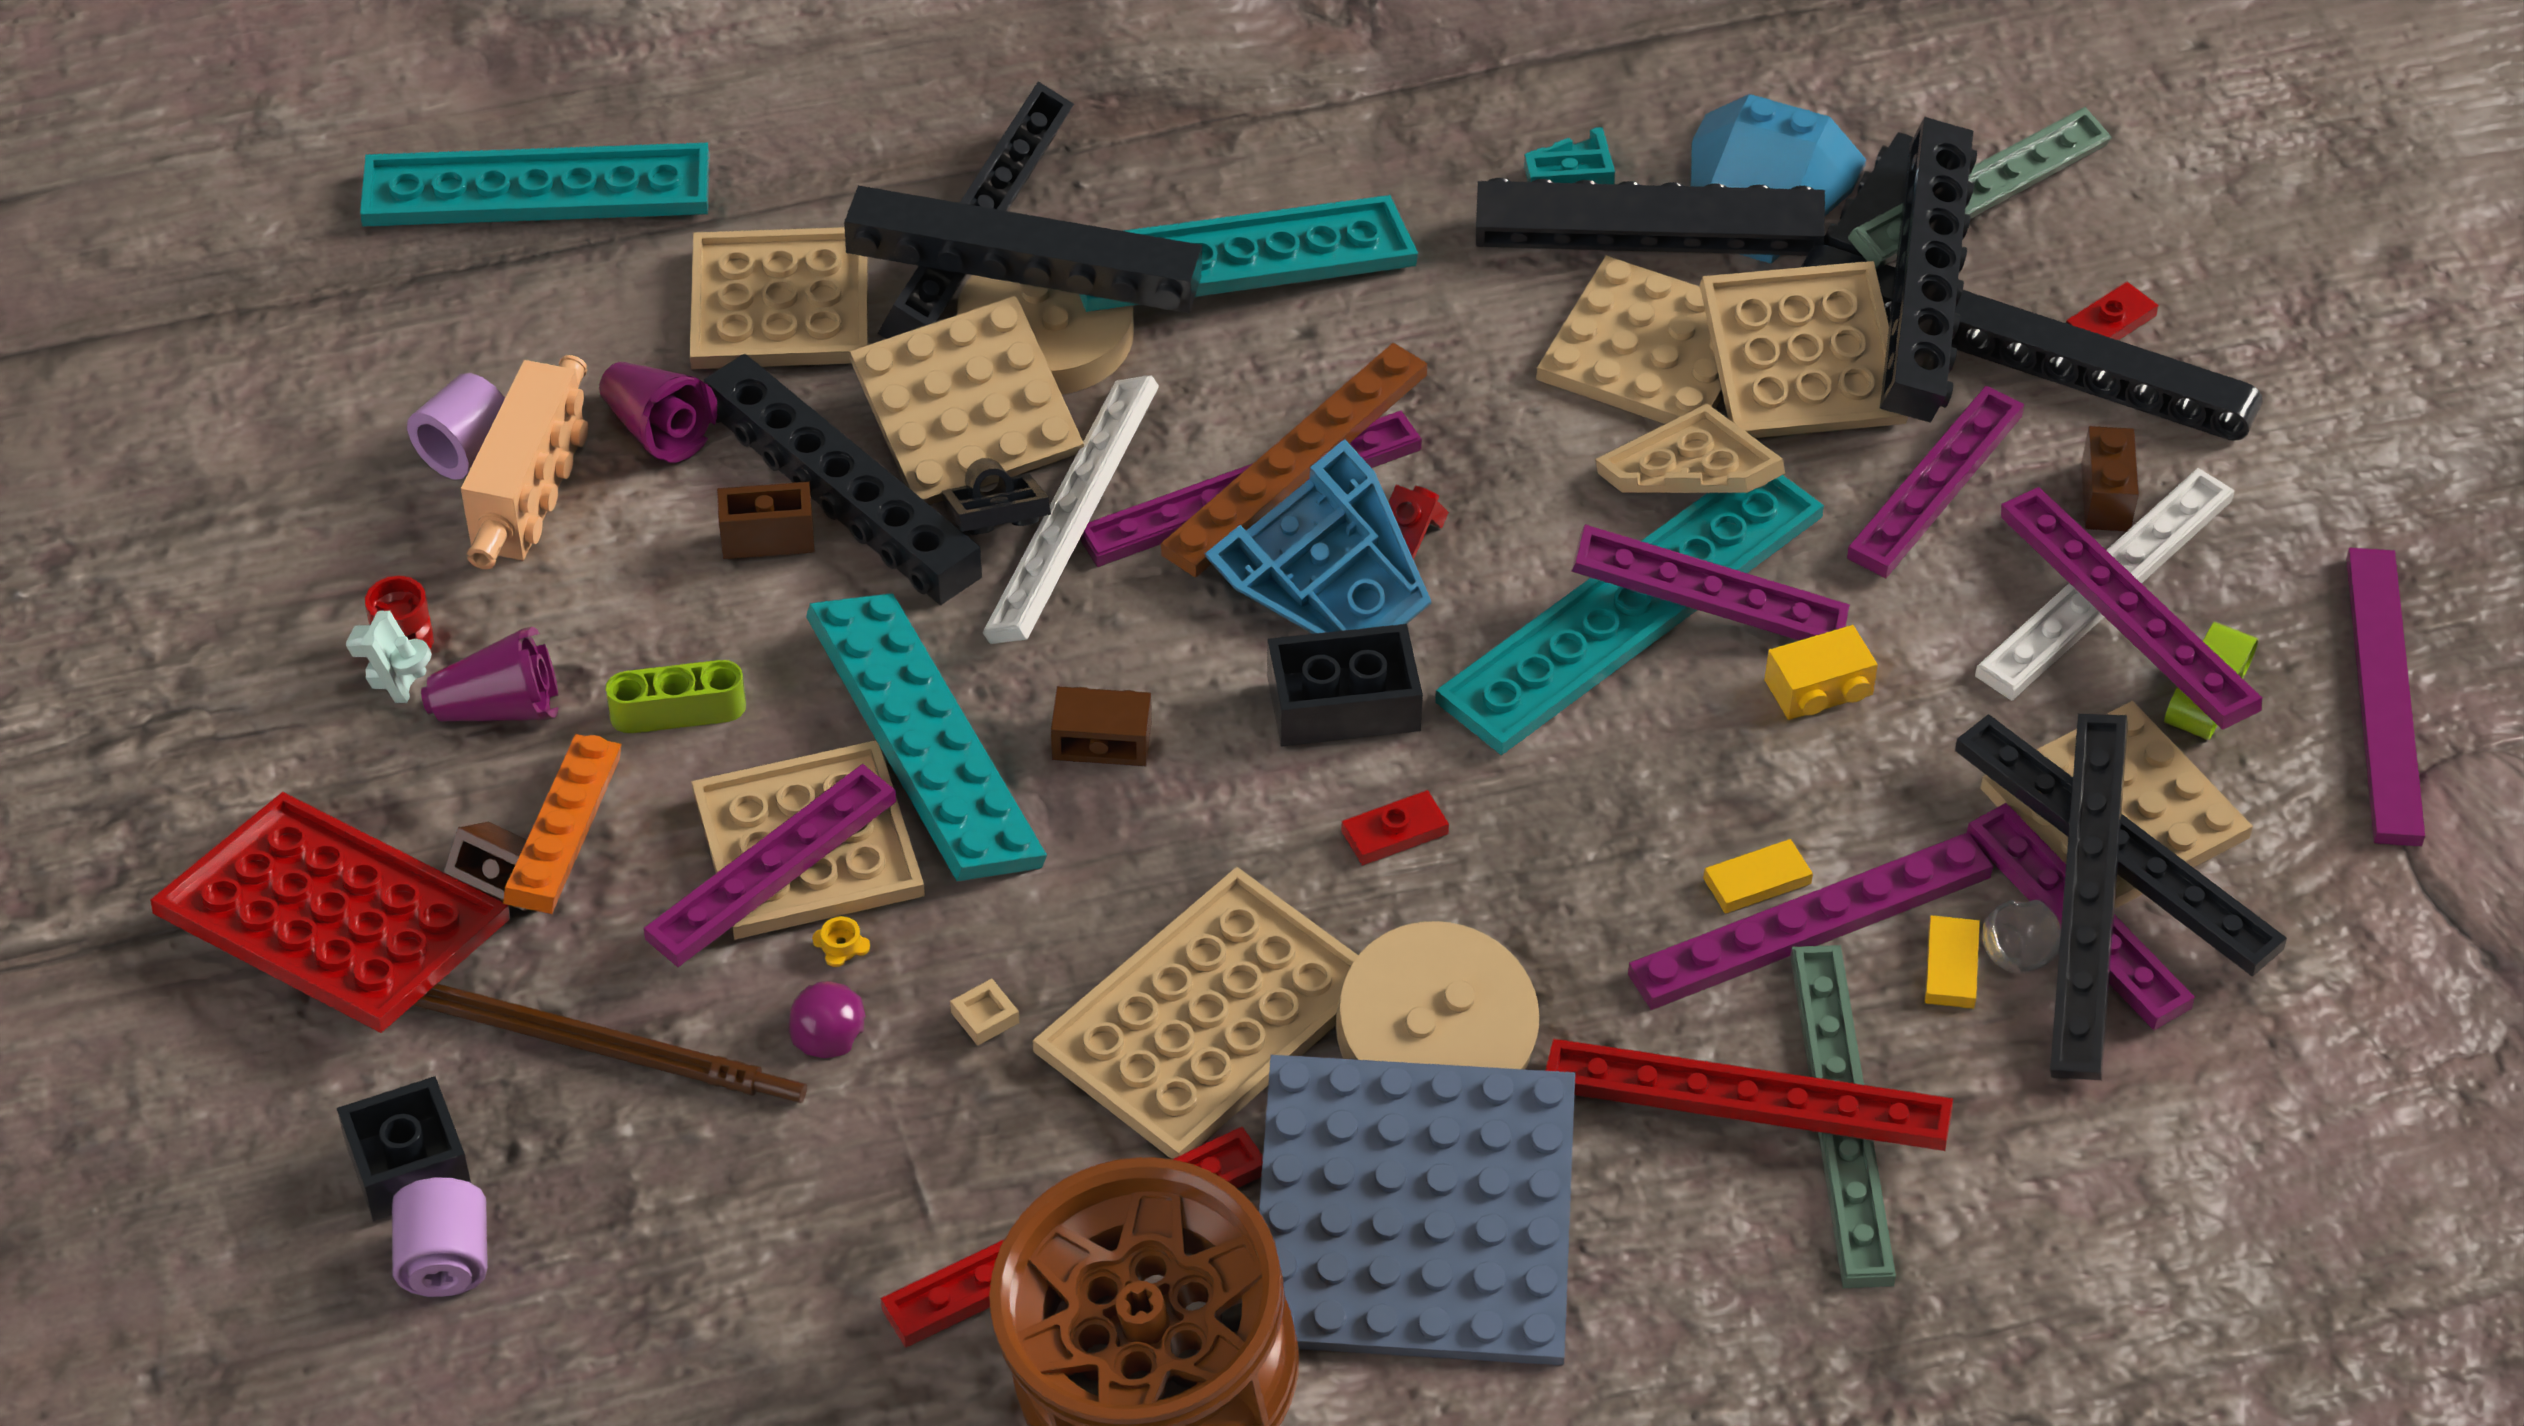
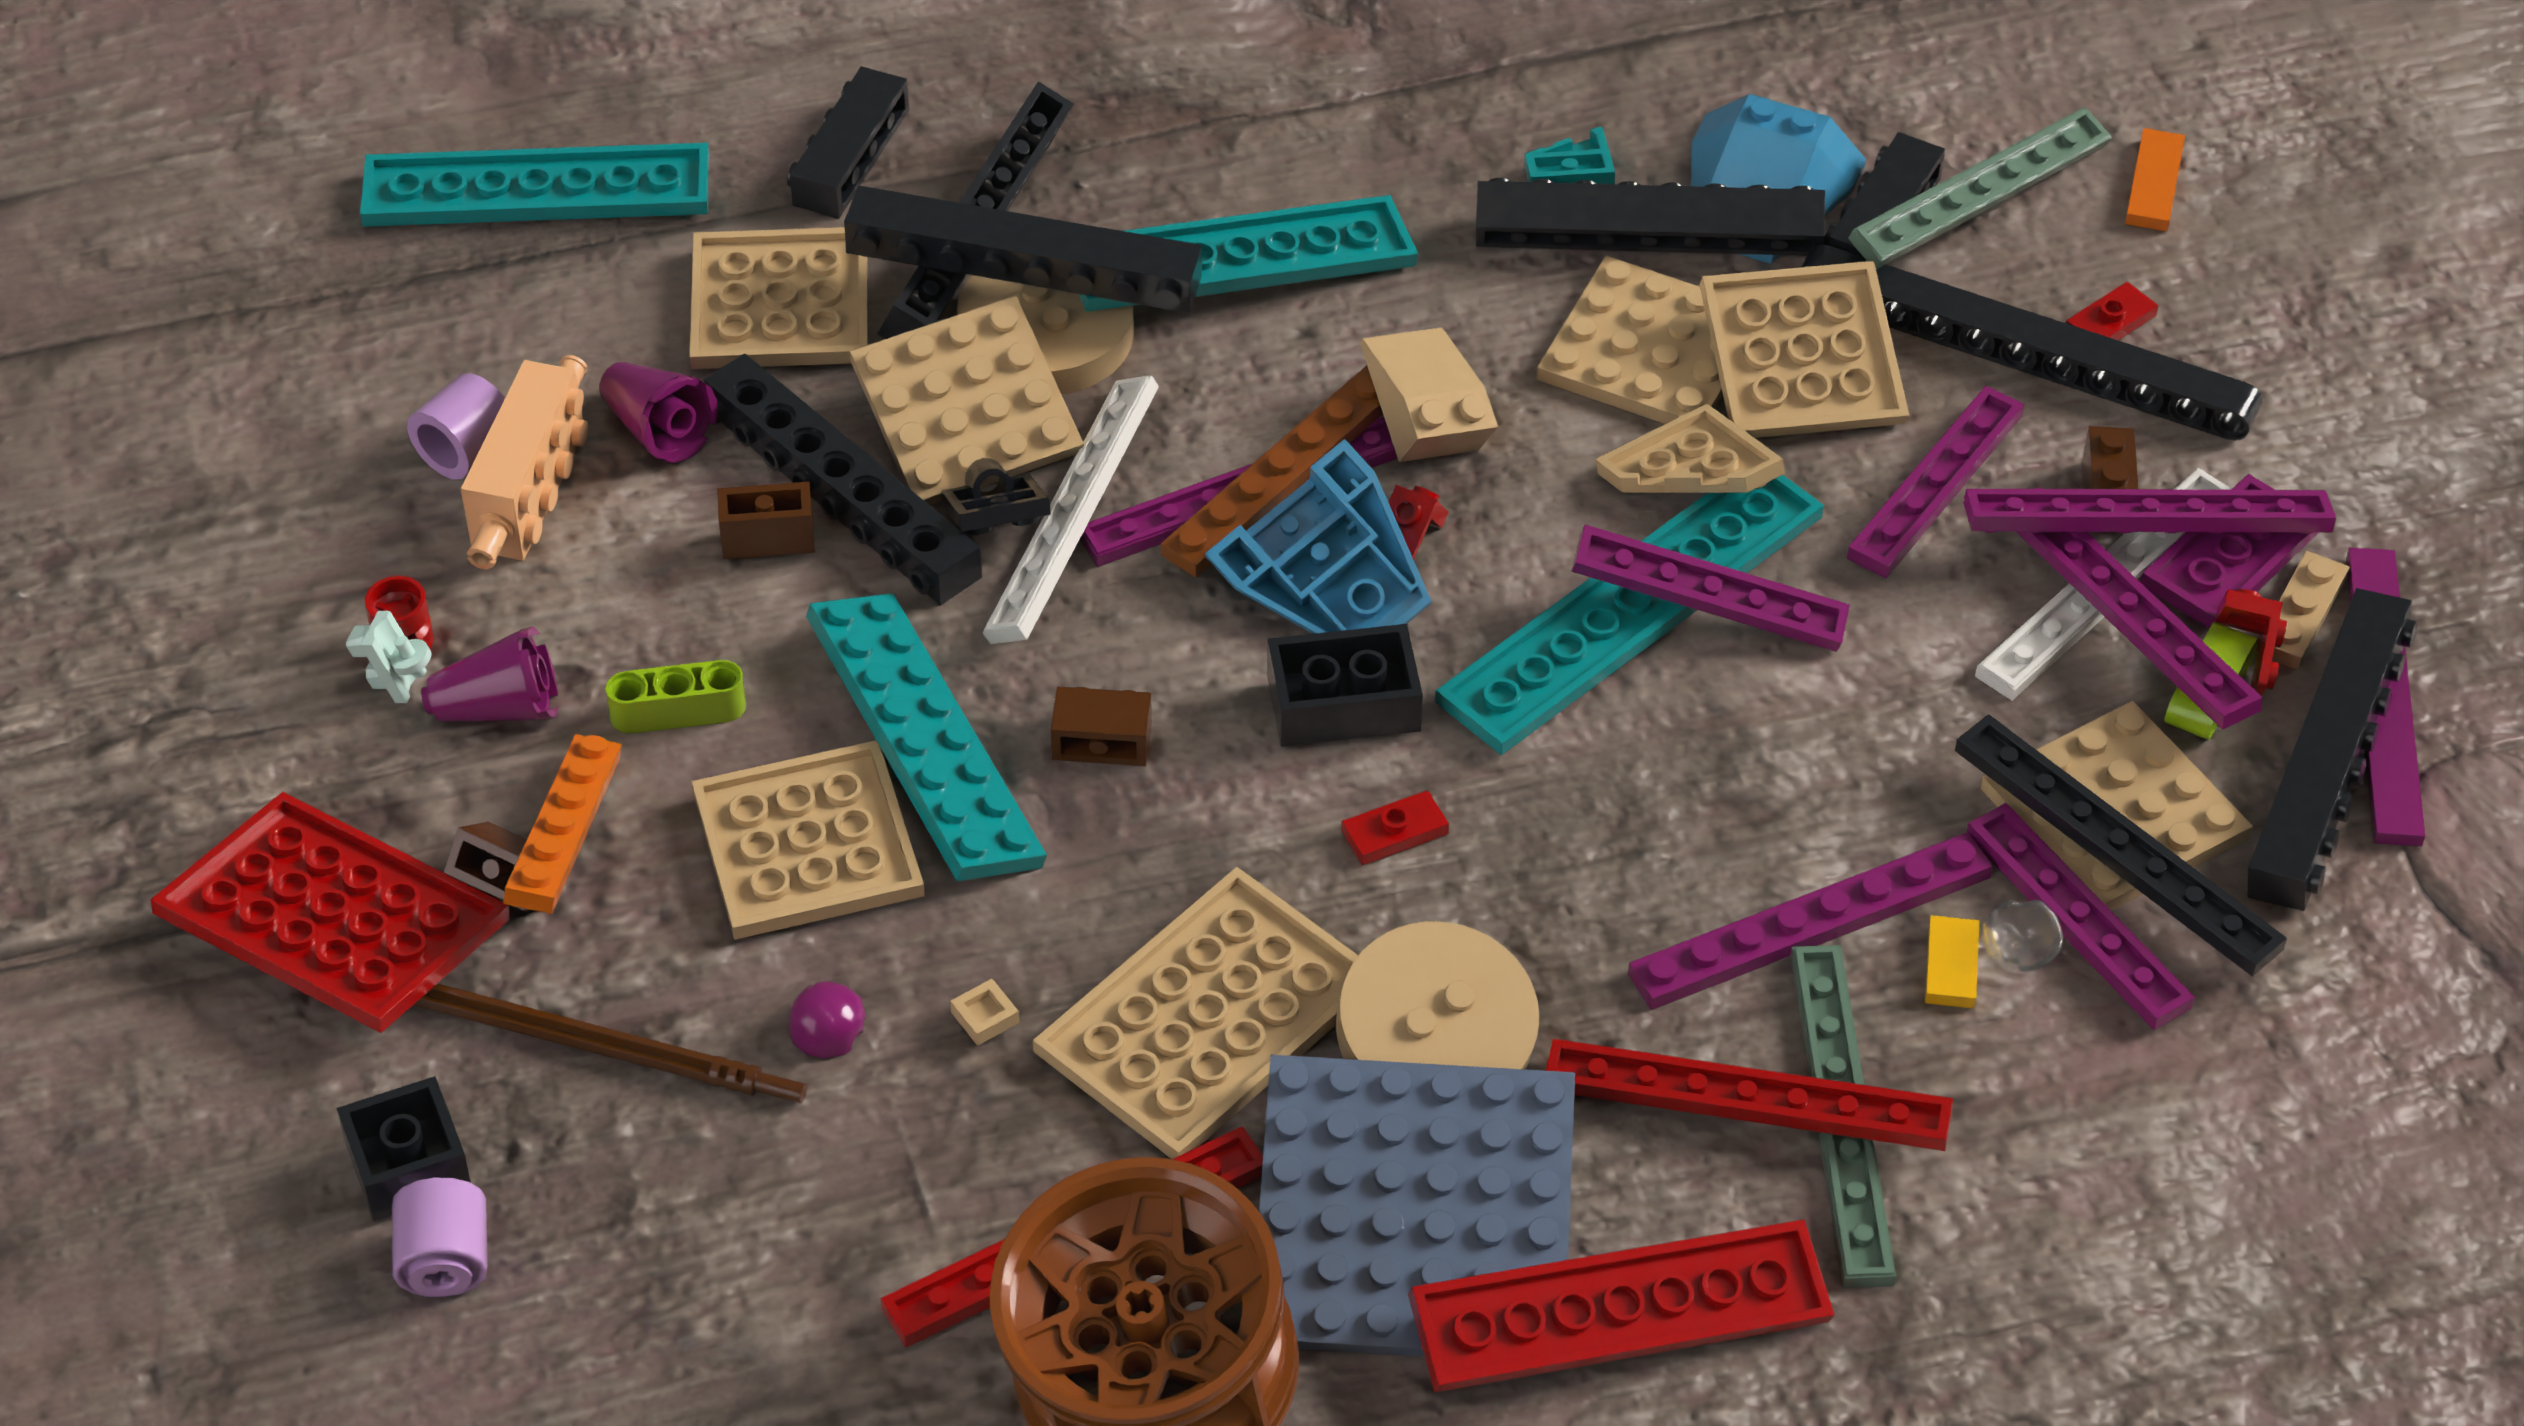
magenta plate [644,764,896,967] -> none
yellow plate [812,916,870,967] -> none
yellow tile [1703,839,1813,914] -> none
yellow brick [1764,625,1878,720] -> none
black brick [1880,117,1977,423] -> none
black plate [2050,714,2128,1081] -> none
none -> black brick [787,66,909,219]
none -> tan slope [1360,327,1498,462]
none -> red plate [1408,1219,1835,1393]
none -> magenta plate [1963,489,2336,534]
none -> orange tile [2125,128,2185,232]
none -> magenta plate [2141,474,2319,628]
none -> red bracket [2215,589,2287,696]
none -> black brick [2247,588,2418,911]
none -> tan plate [2255,550,2349,670]

